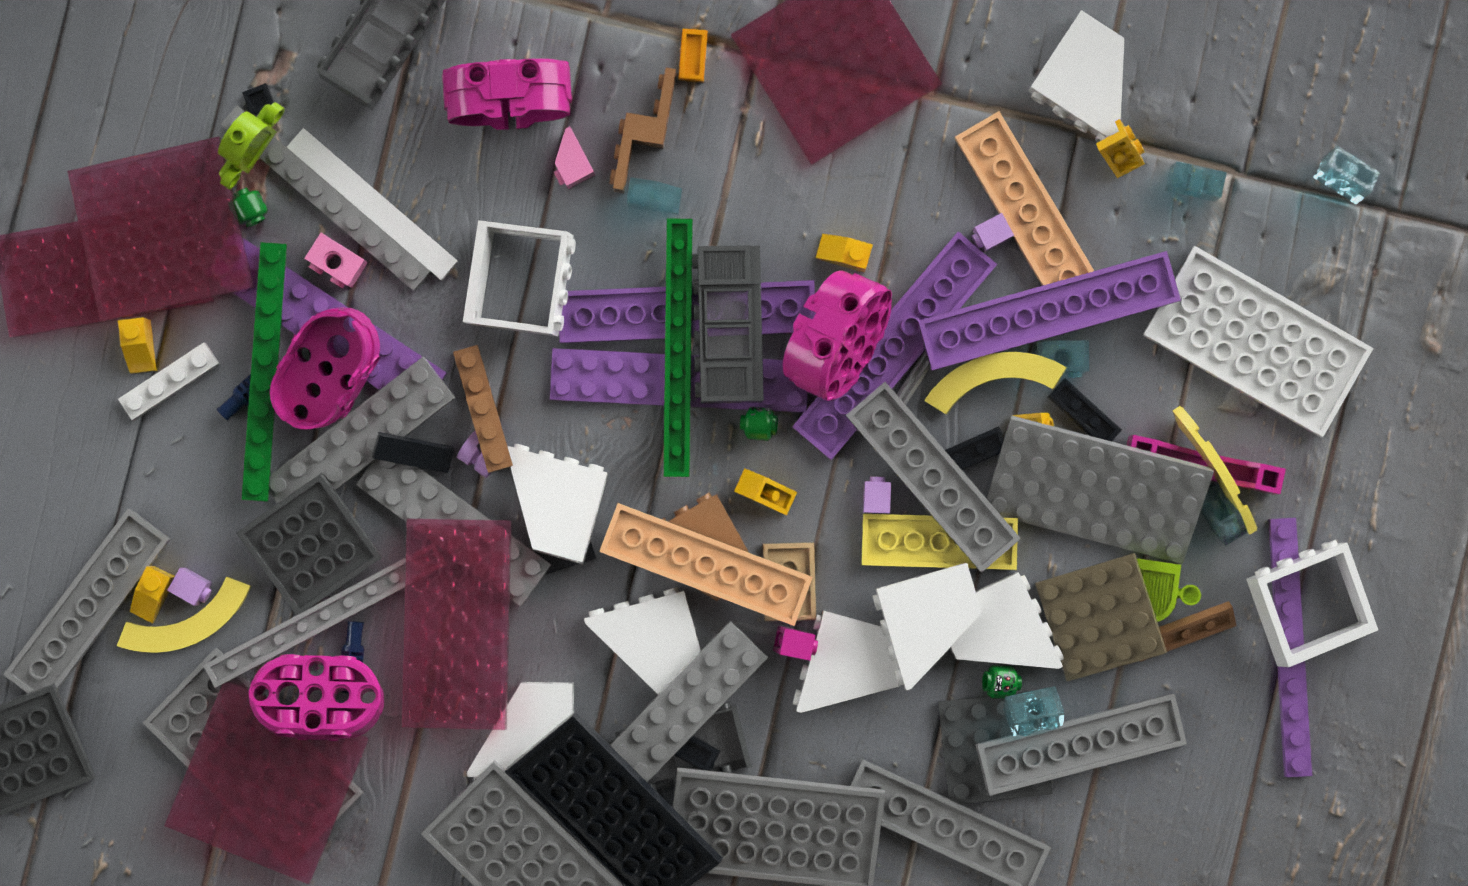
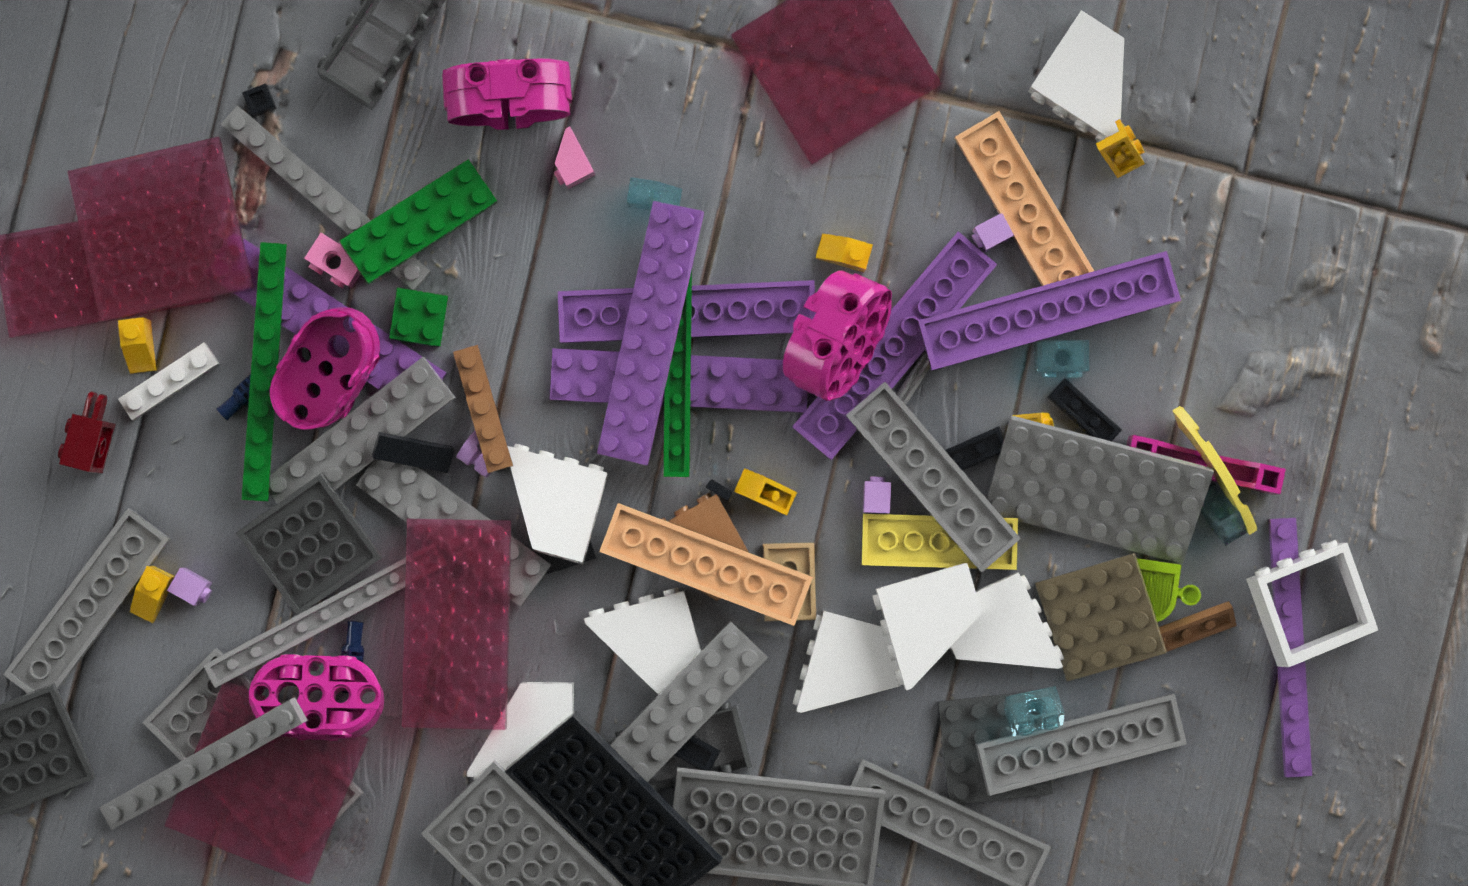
light yellow tile [117,577,252,653] -> none
lime piece [218,102,285,190] -> none
green head [229,188,268,228] -> none
white tile [287,128,459,281] -> none
white window [463,220,576,337] -> none
medium nougat bracket [609,67,676,193] -> none
light orange tile [678,29,708,83] -> none
dark grey window [692,245,764,404] -> none
green head [740,407,778,441] -> none
dark pink slope [773,626,818,661] -> none
light yellow tile [924,352,1067,414] -> none
green head [982,665,1022,699] -> none
white plate [1143,246,1373,438] -> none
clear light blue brick [1165,161,1227,202] -> none
clear light blue brick [1313,146,1380,204] -> none
none -> dark red brick [58,391,116,473]
none -> light grey plate [99,697,308,830]
none -> green plate [339,159,497,285]
none -> green plate [389,287,448,347]
none -> medium lavender plate [597,201,704,465]
none -> black tile [706,479,732,501]

